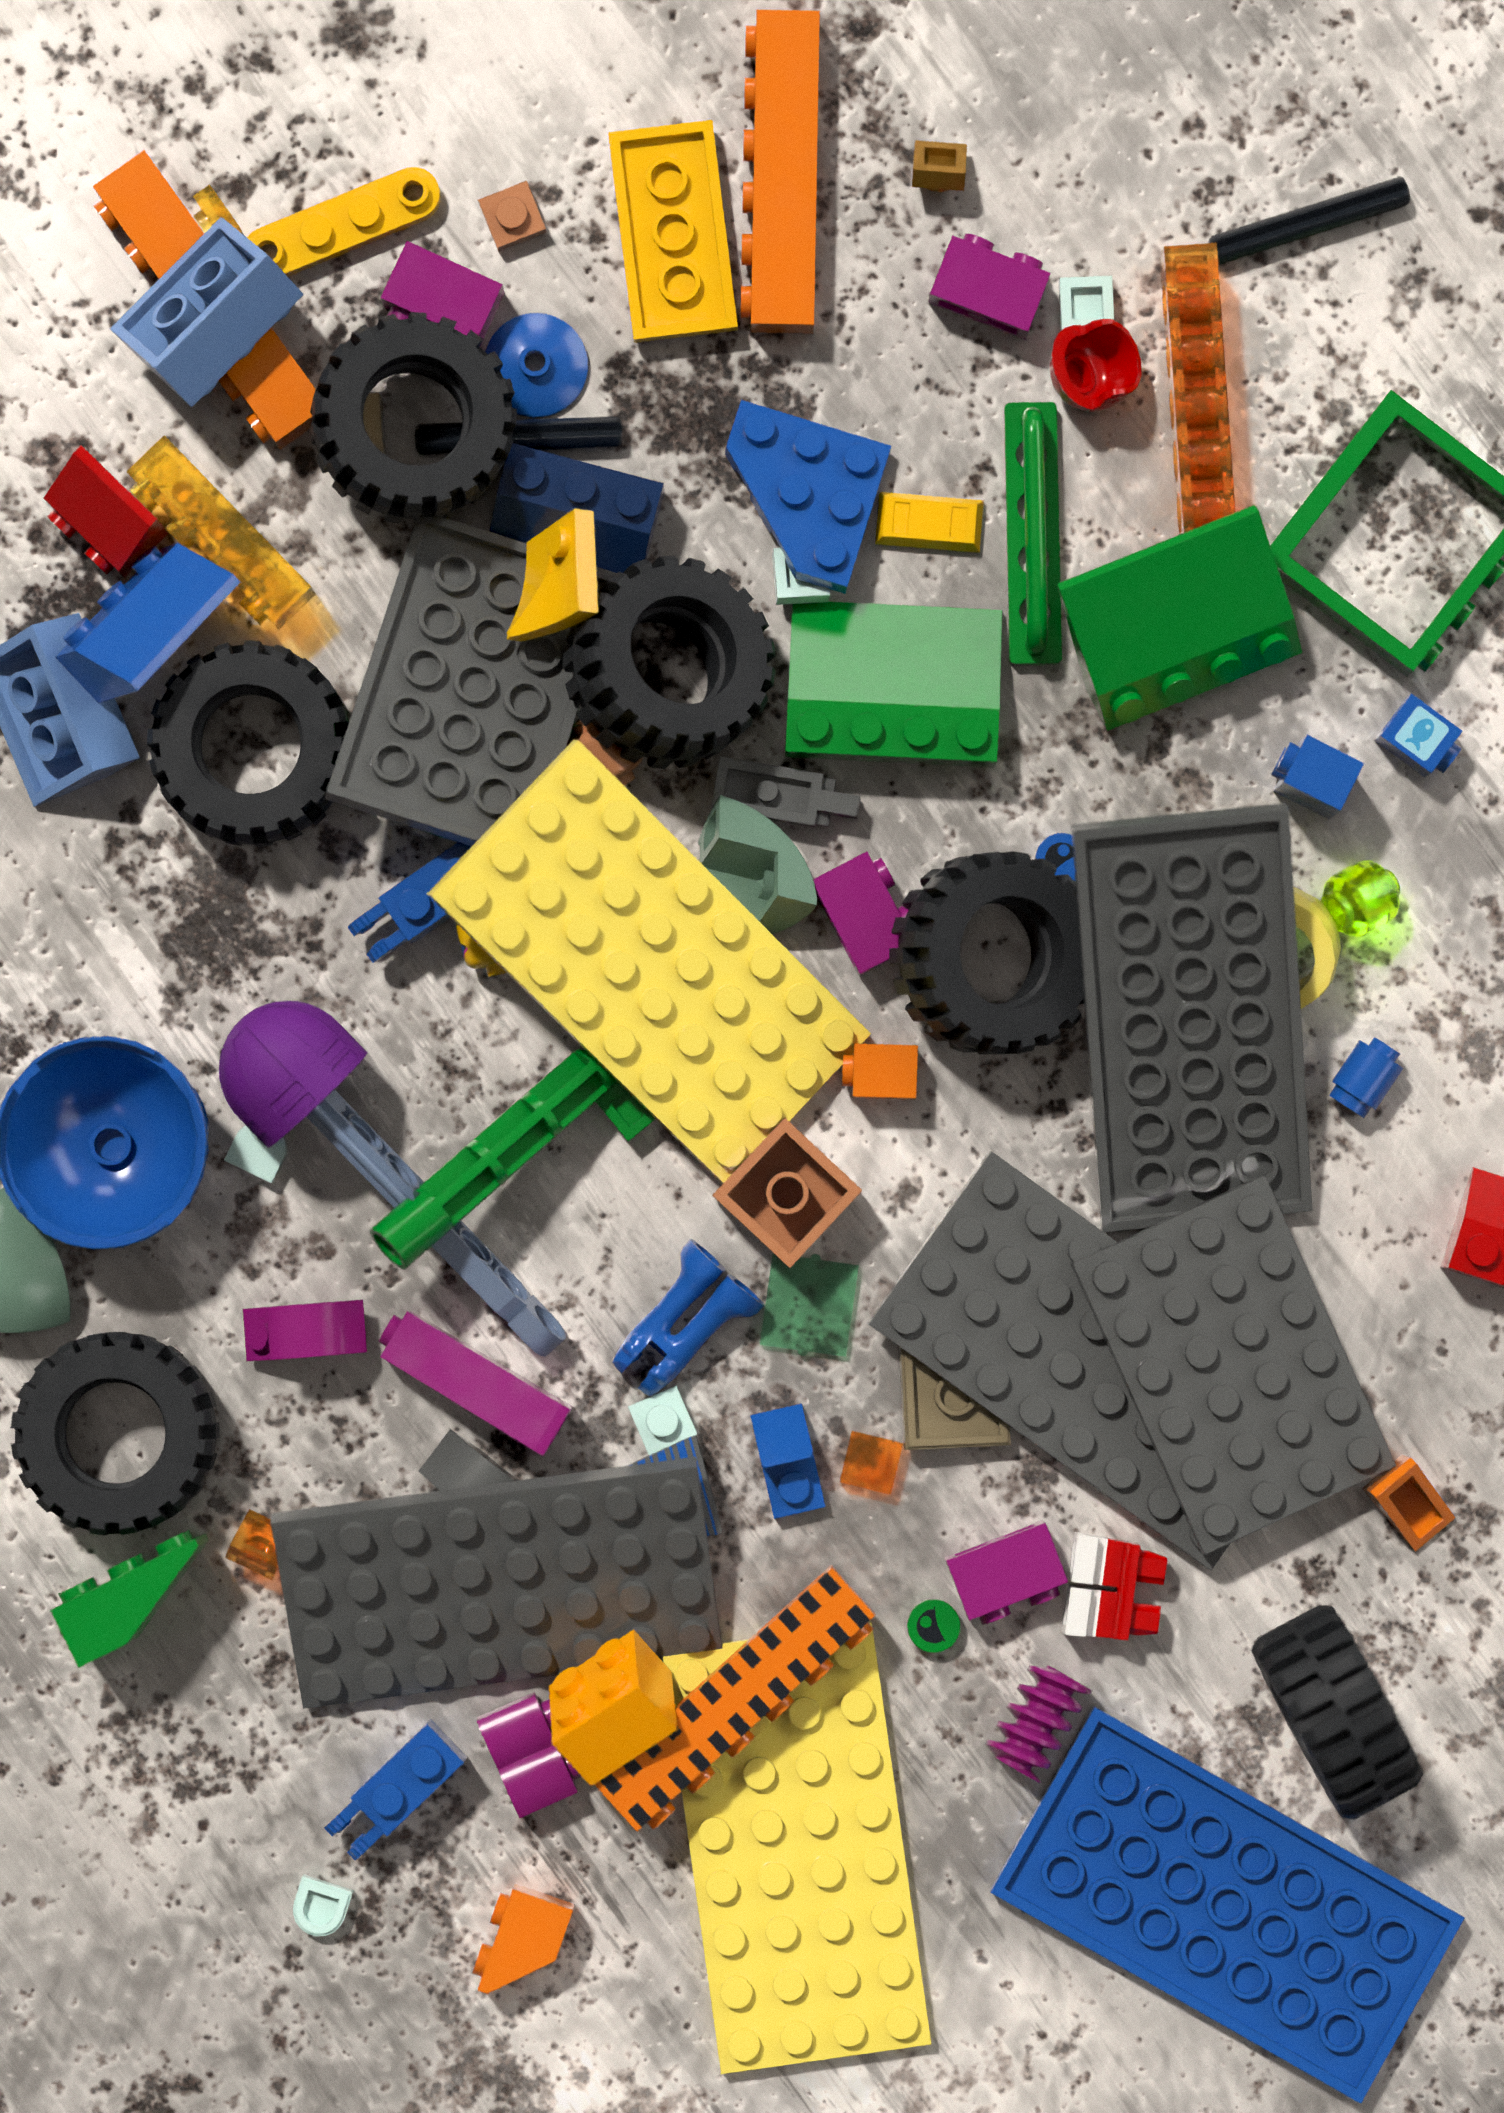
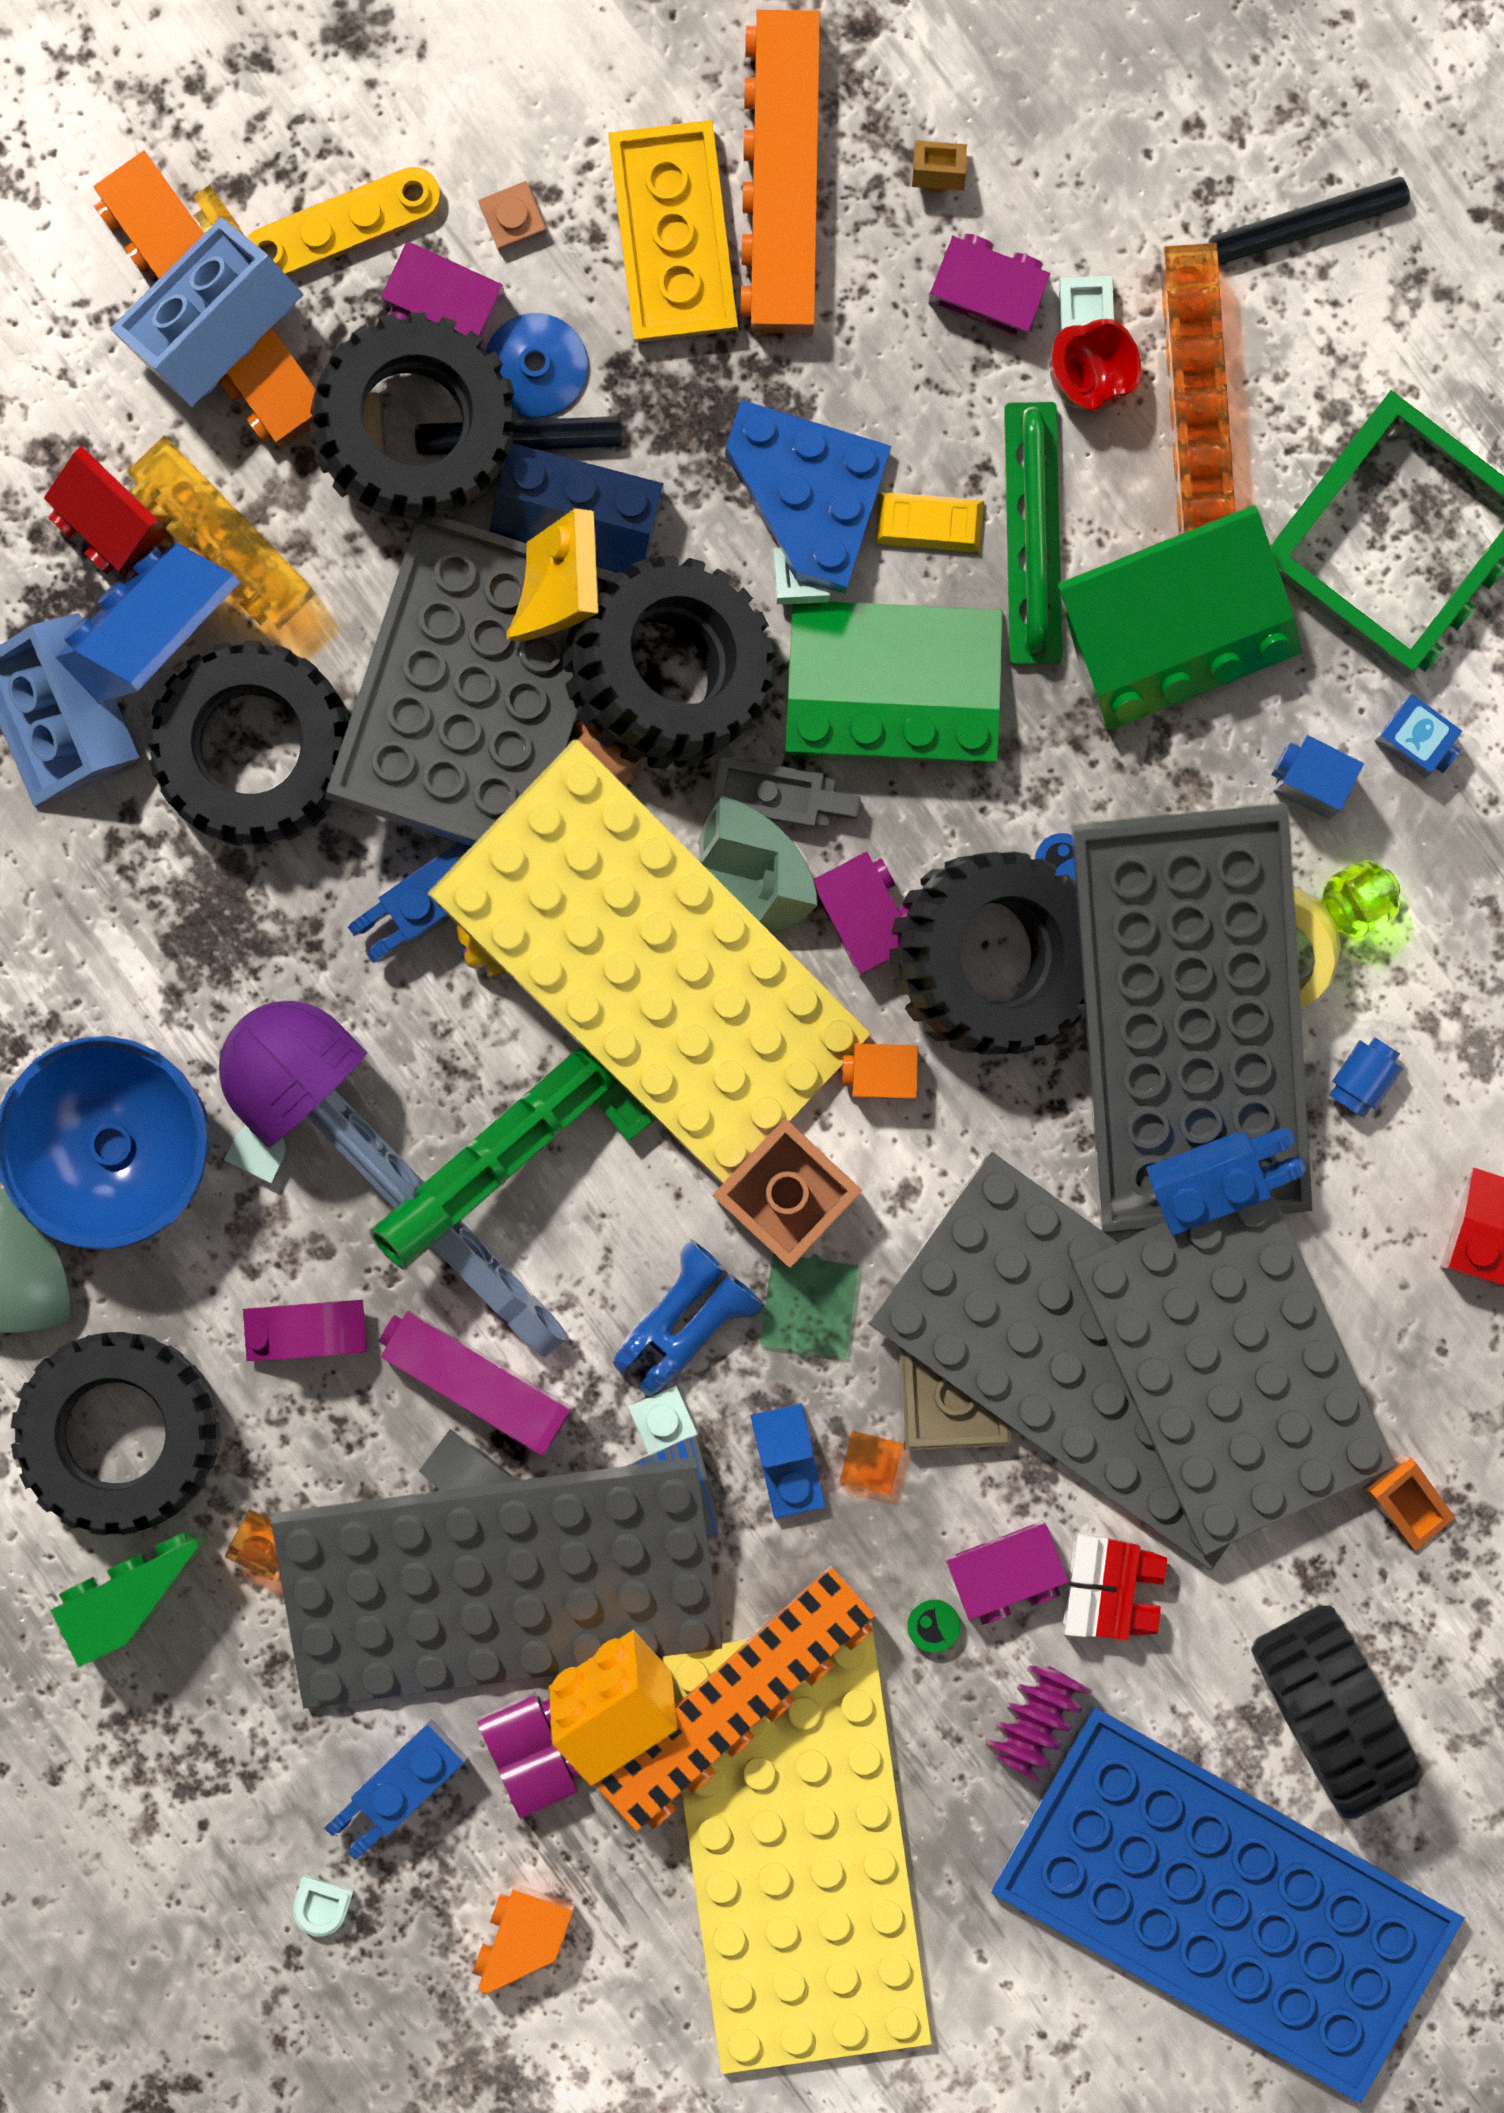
none -> blue hinge [1146,1128,1306,1236]

